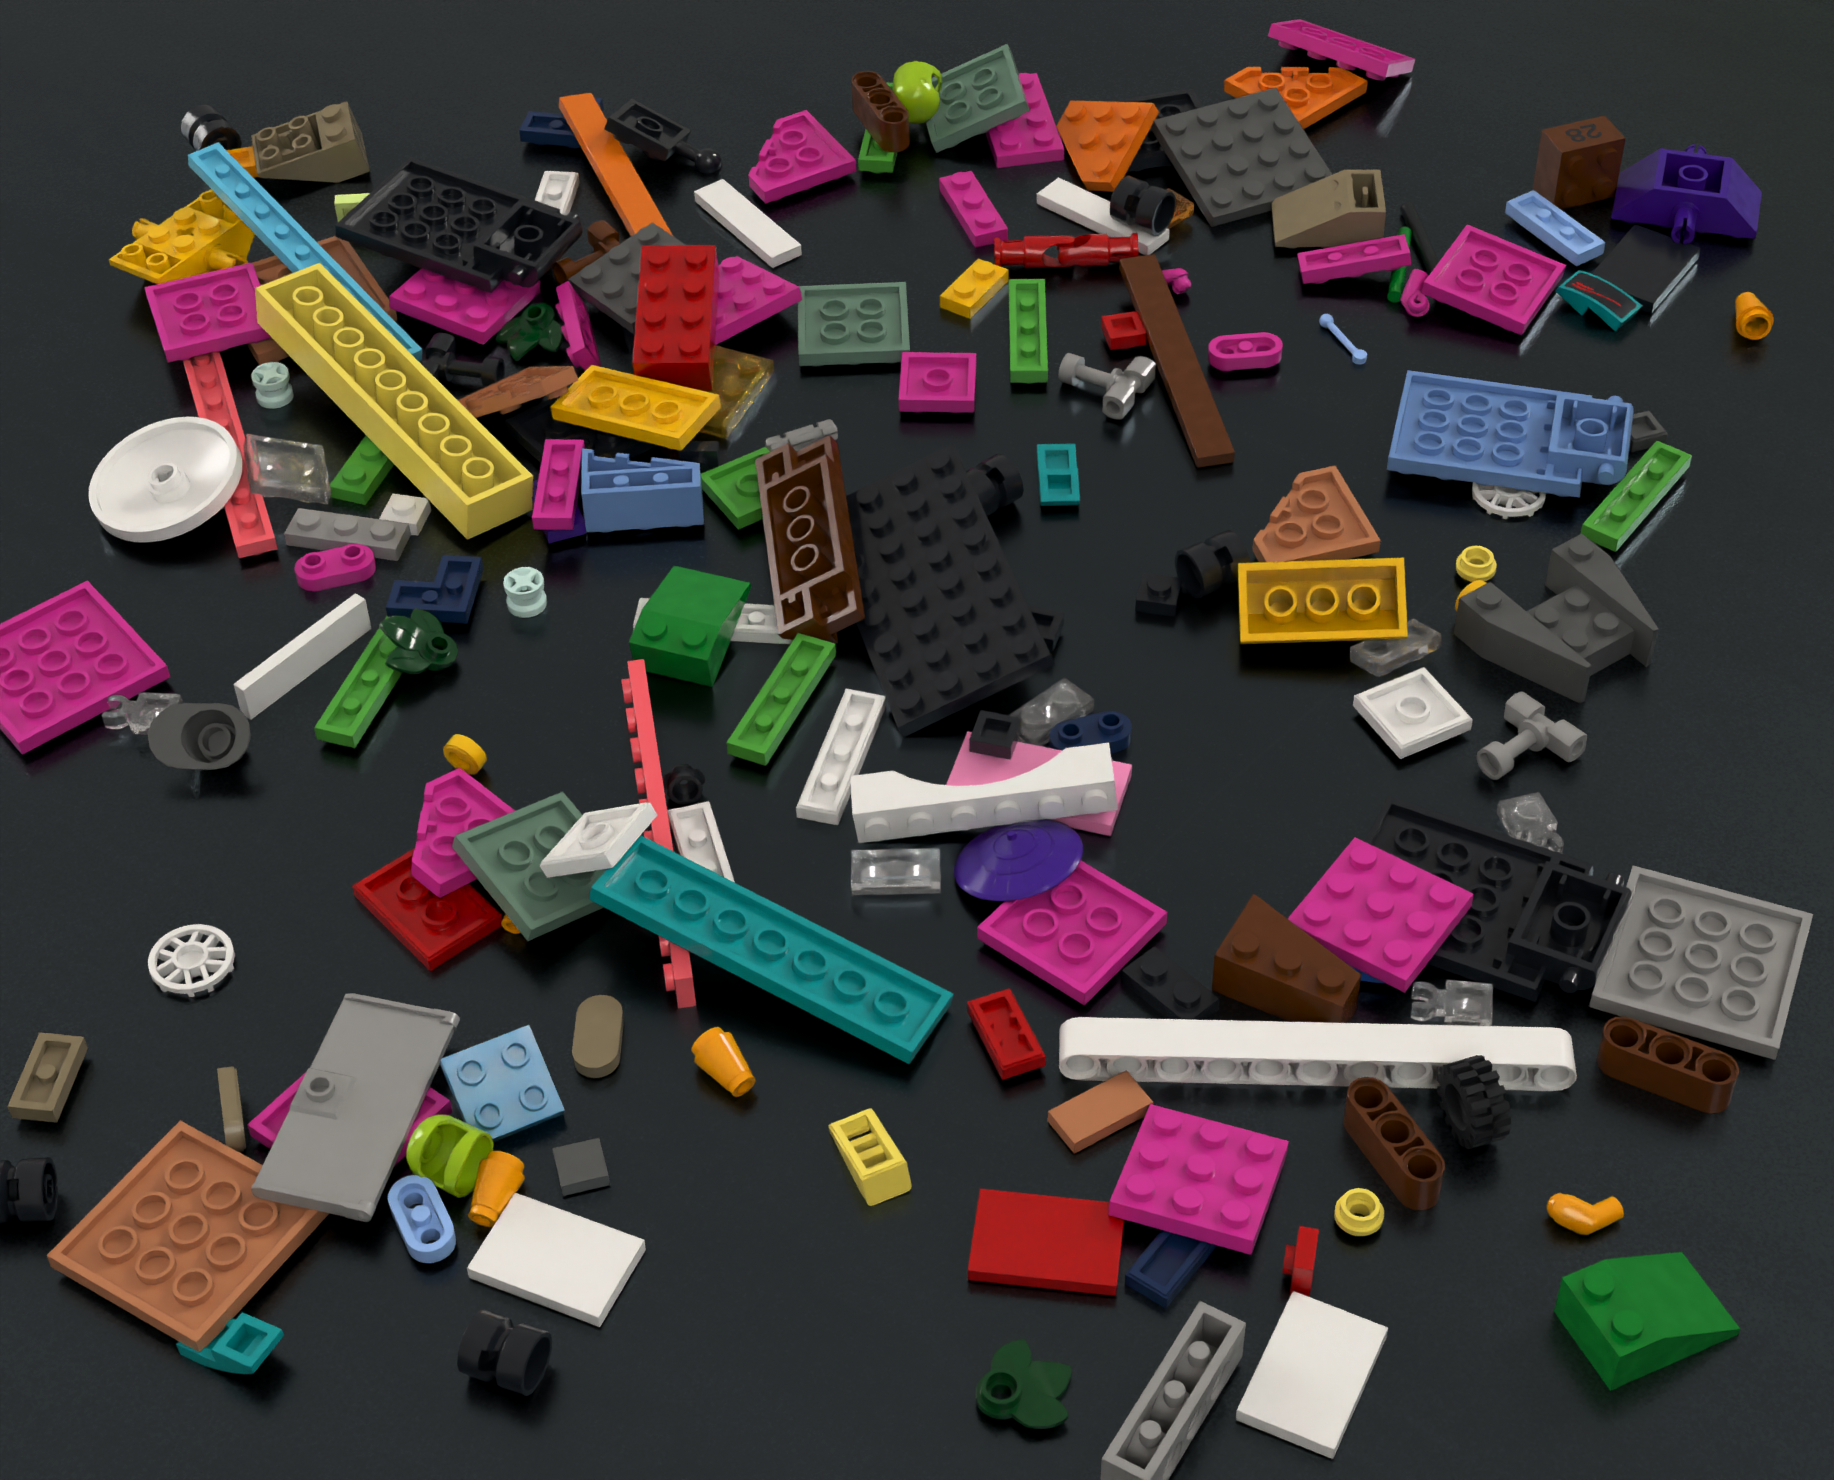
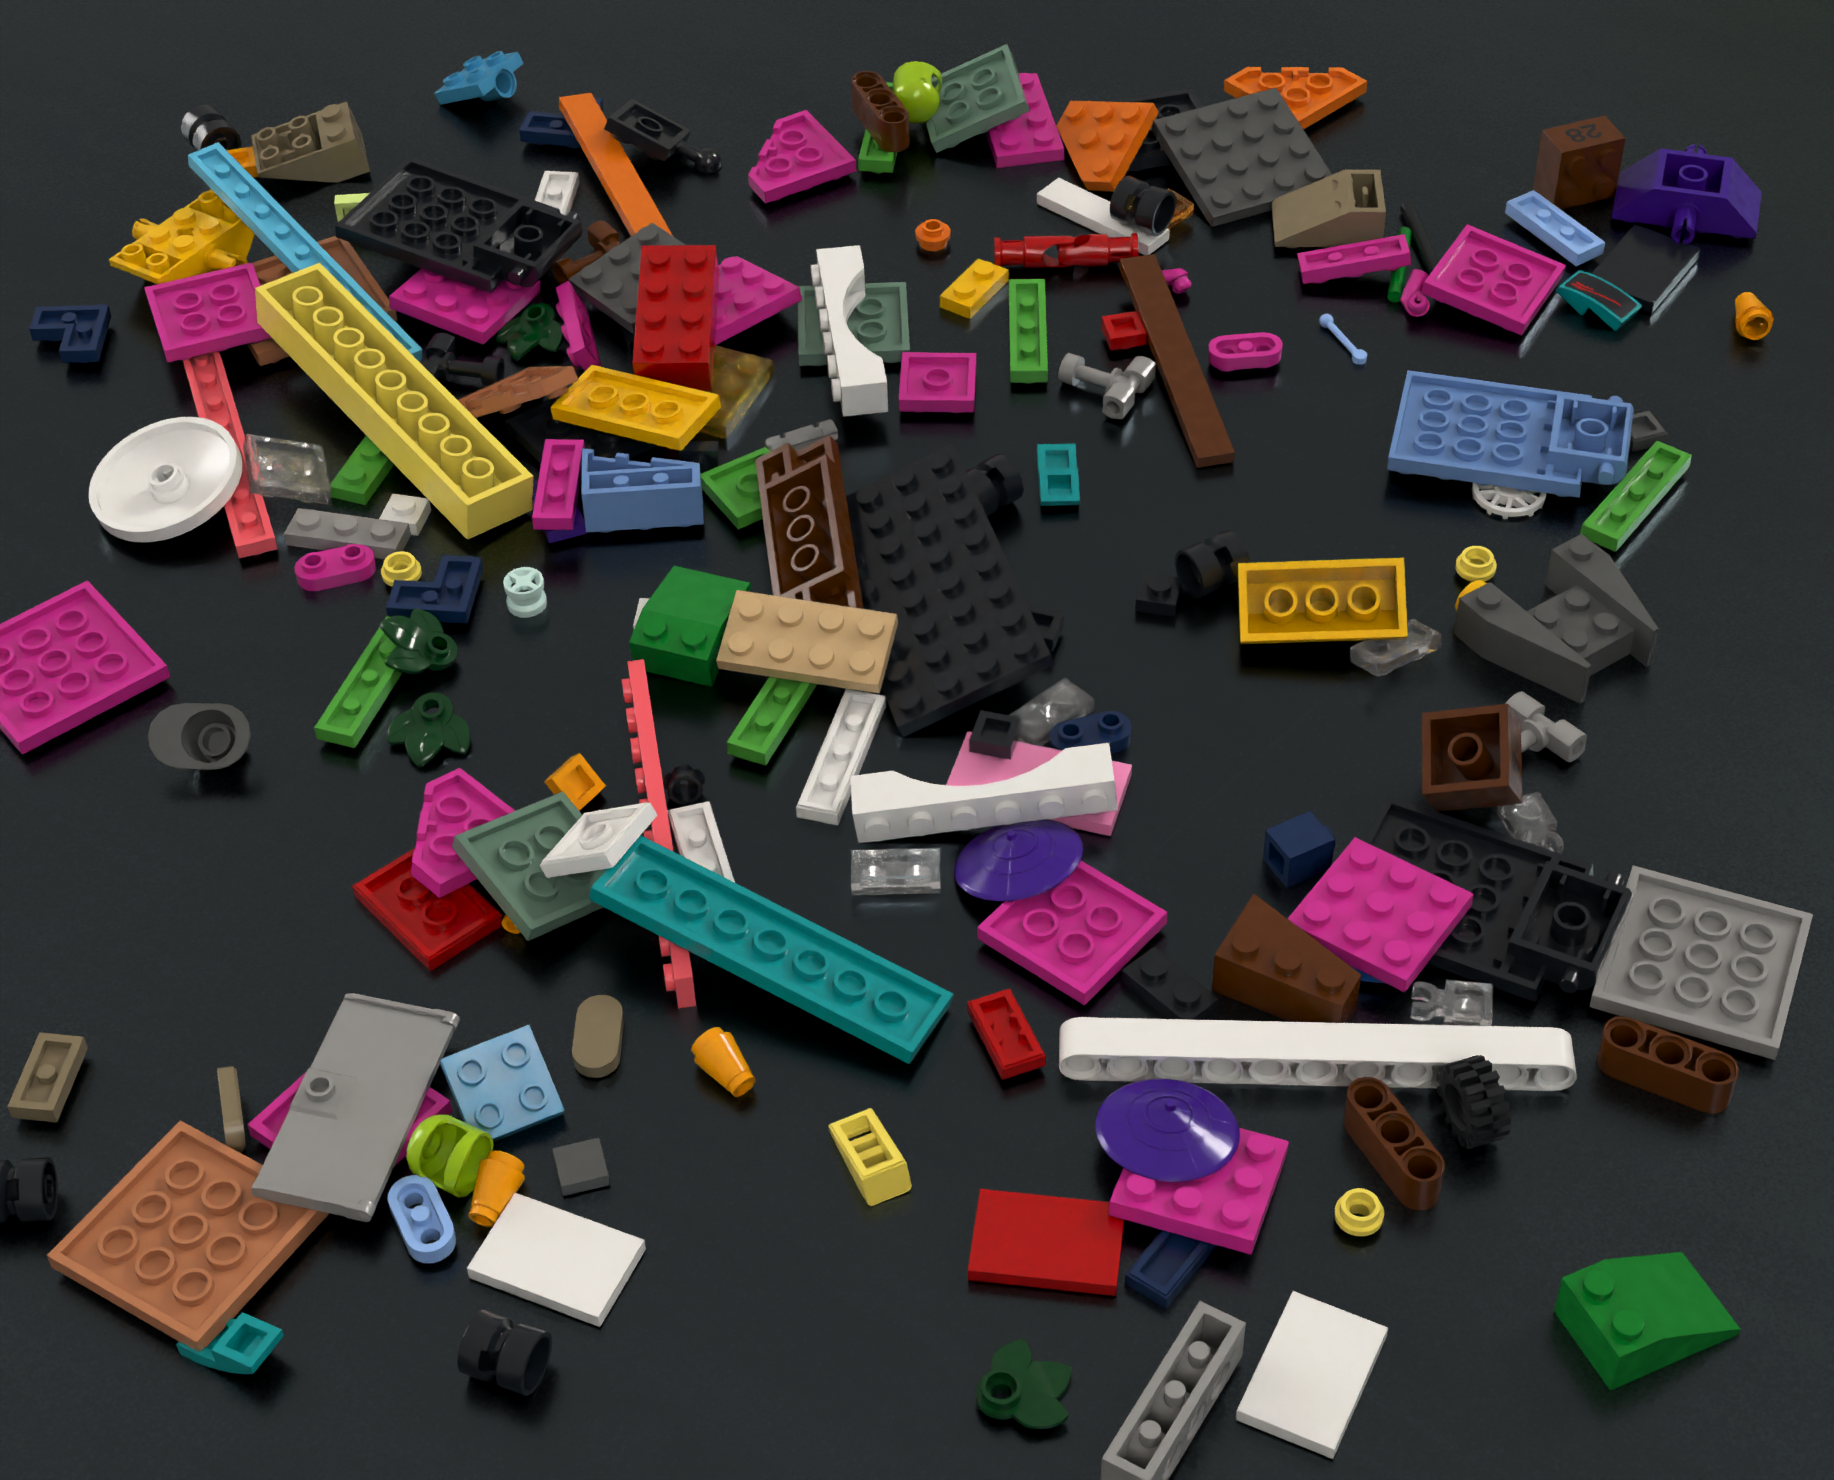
clear plate [102,692,183,734] -> none
white wheel [148,924,235,997] -> none
white tile [233,593,372,720] -> none
light aqua wheel [251,362,294,409] -> none
yellow tile [443,734,487,774] -> none
white tile [694,179,802,268] -> none
dark pink plate [939,171,1008,248] -> none
nougat tile [1048,1070,1153,1154] -> none
nougat plate [1253,466,1381,562] -> none
dark pink plate [1268,19,1415,81] -> none
red plate [1282,1226,1319,1297] -> none
white plate [1353,667,1473,759] -> none
light orange arm [1546,1193,1624,1235] -> none
none -> dark blue plate [29,305,111,363]
none -> light yellow plate [381,551,422,587]
none -> dark green plate [387,692,470,768]
none -> dark azure plate [434,51,524,105]
none -> light orange plate [544,753,606,811]
none -> tan plate [716,590,898,694]
none -> white arch [811,245,888,417]
none -> orange plate [915,219,951,251]
none -> dark purple hat [1095,1079,1240,1182]
none -> dark blue brick [1263,811,1336,888]
none -> reddish brown brick [1422,703,1522,812]

